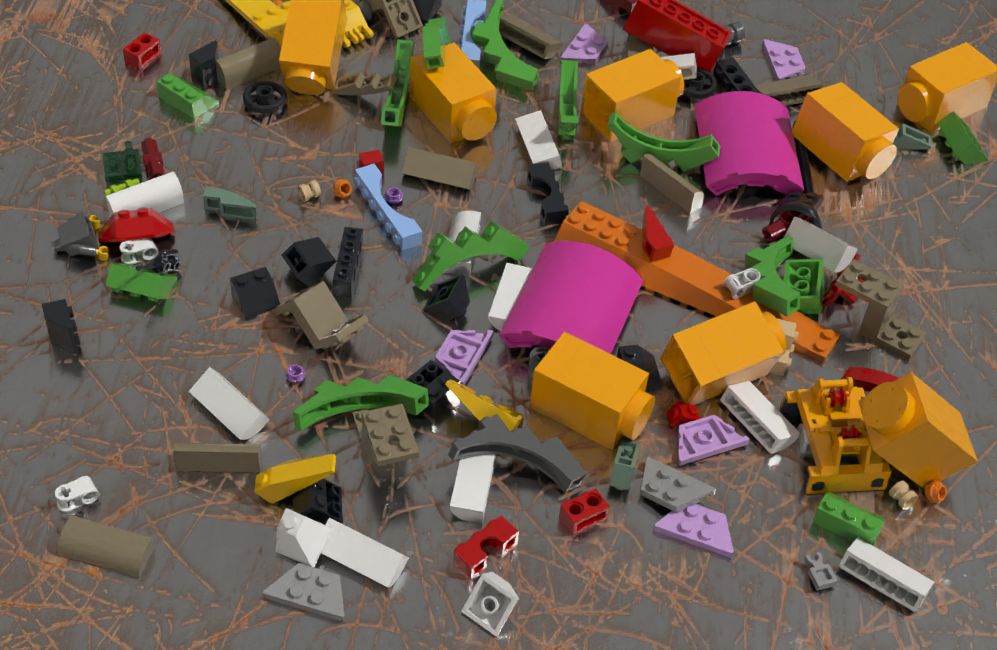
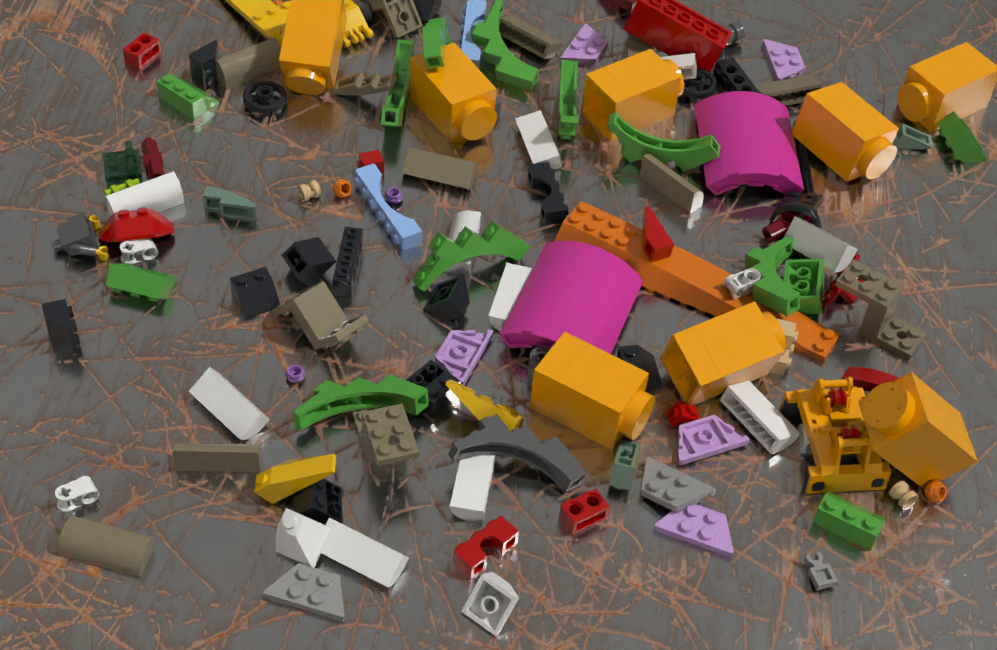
black piece [135,249,181,273] -> none
white brick [838,537,934,613] -> none

